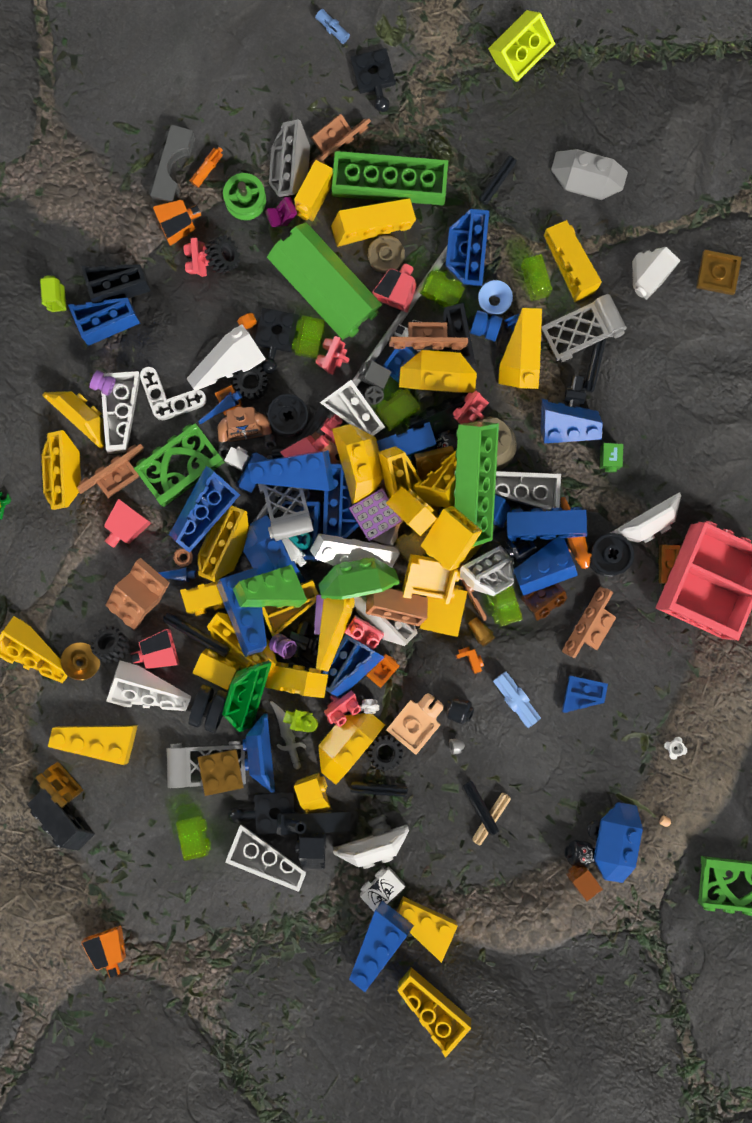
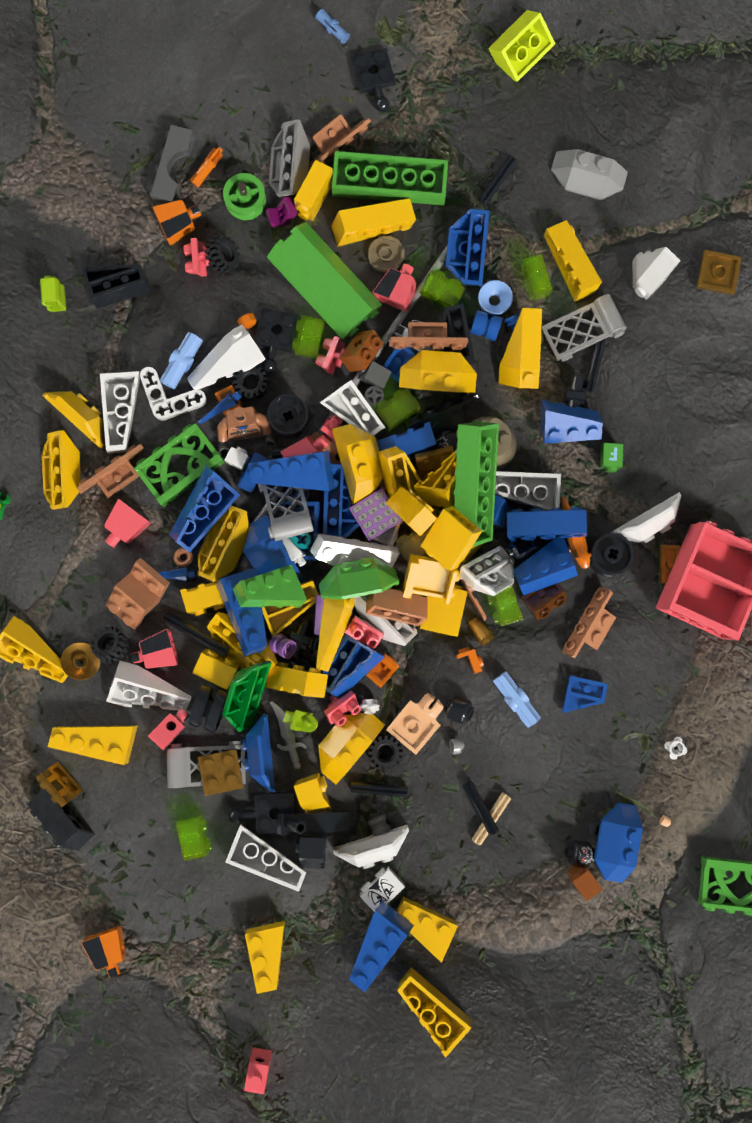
blue wedge [68,298,140,346] -> none
medium lavender wheel [89,370,116,396] -> none
coral hips [453,391,489,424] -> none
none -> coral torso [148,708,190,751]
none -> light blue piece [159,332,203,389]
none -> coral torso [244,1047,272,1094]
none -> yellow wedge [245,921,285,994]
none -> dark orange brick [340,329,384,372]

